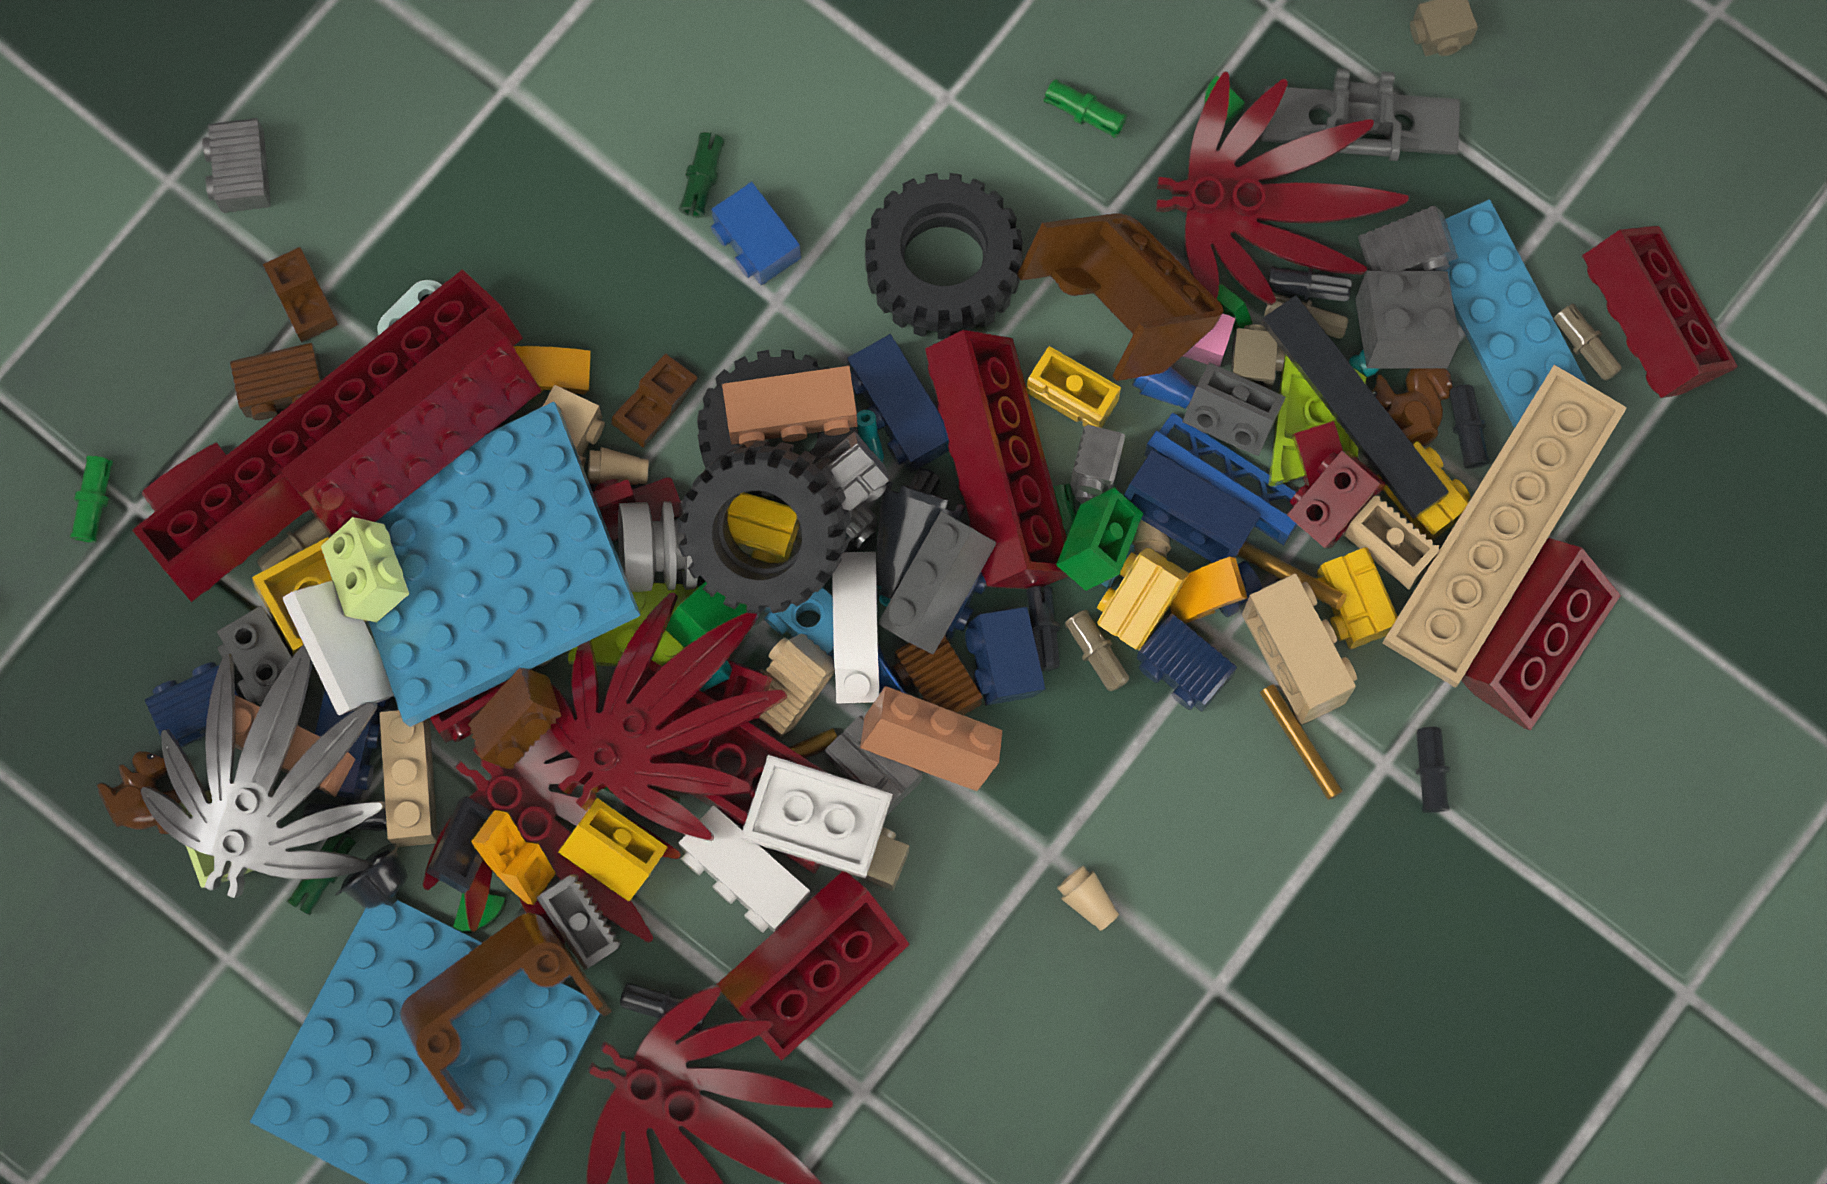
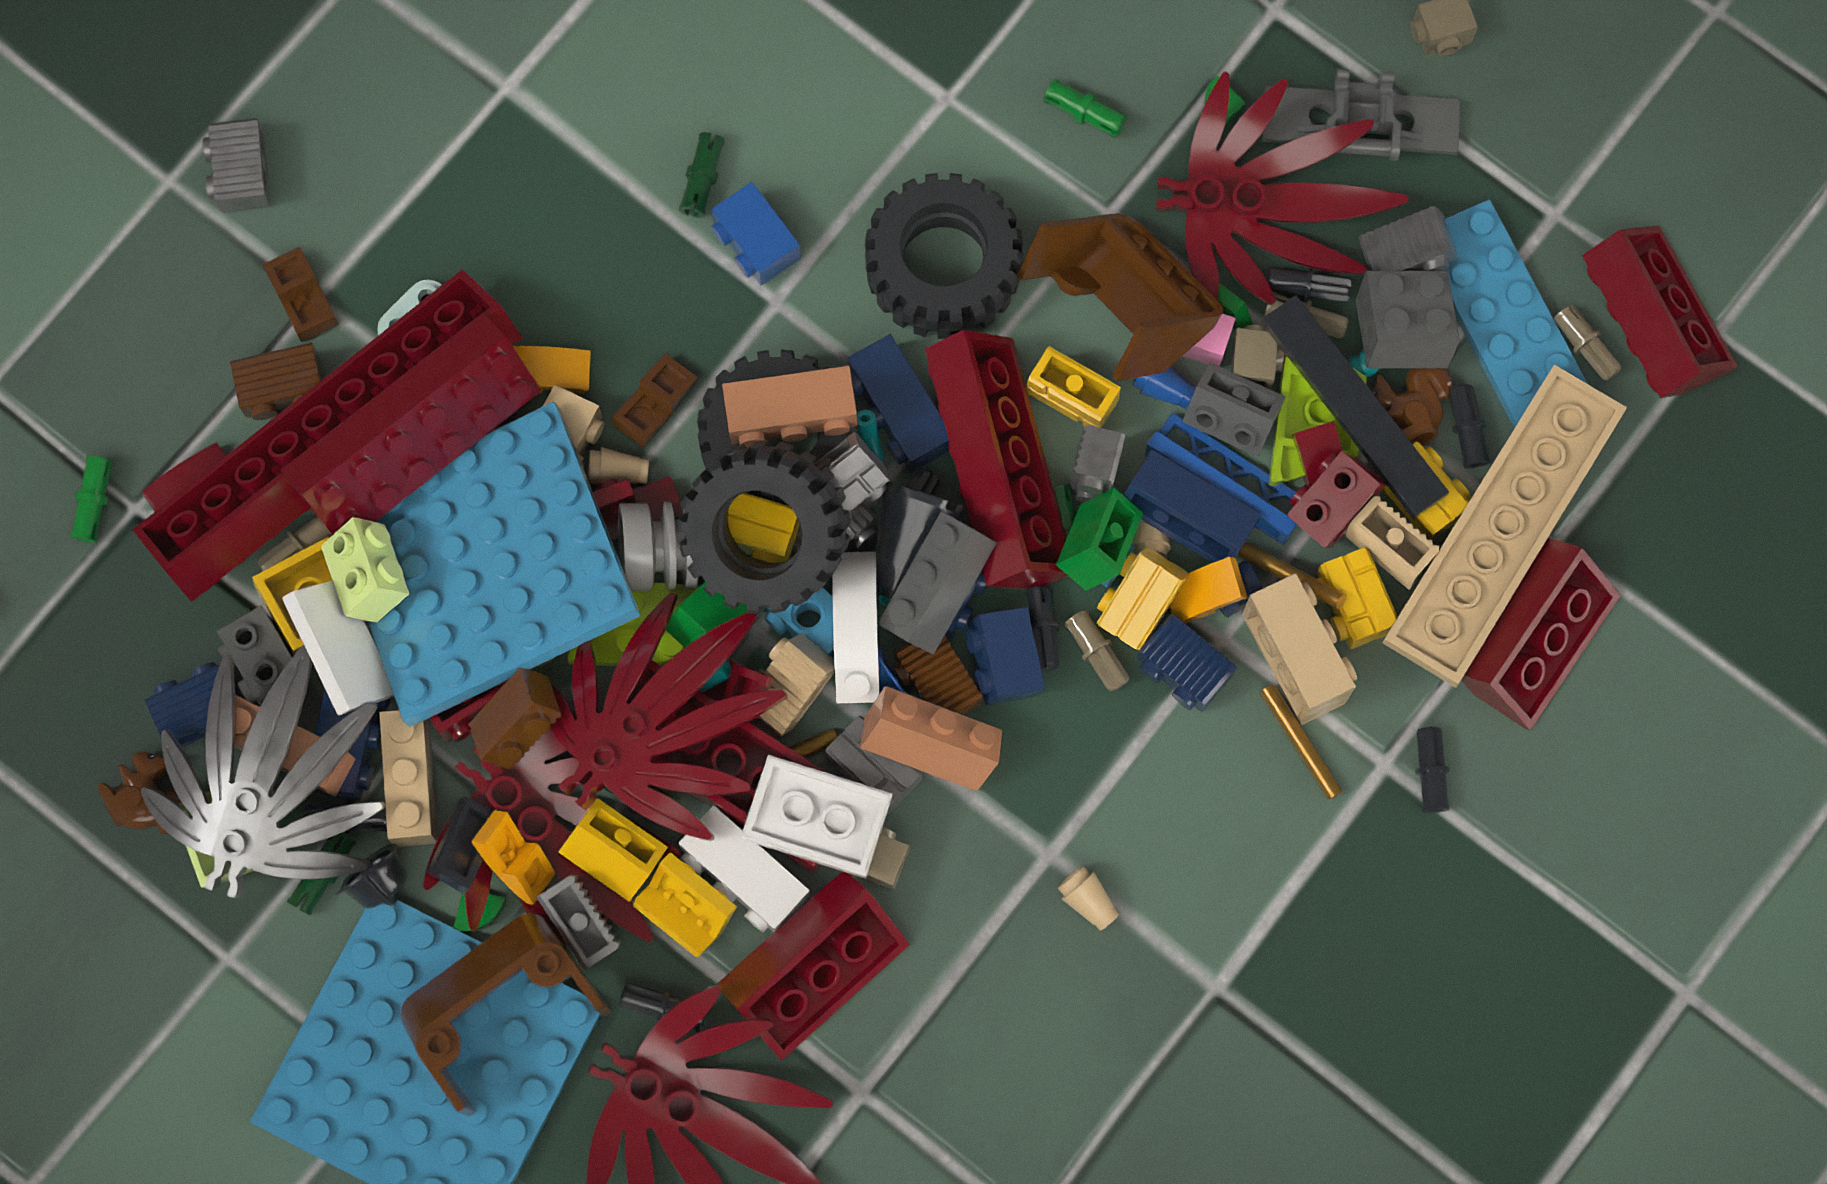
none -> yellow bracket [633,852,737,957]

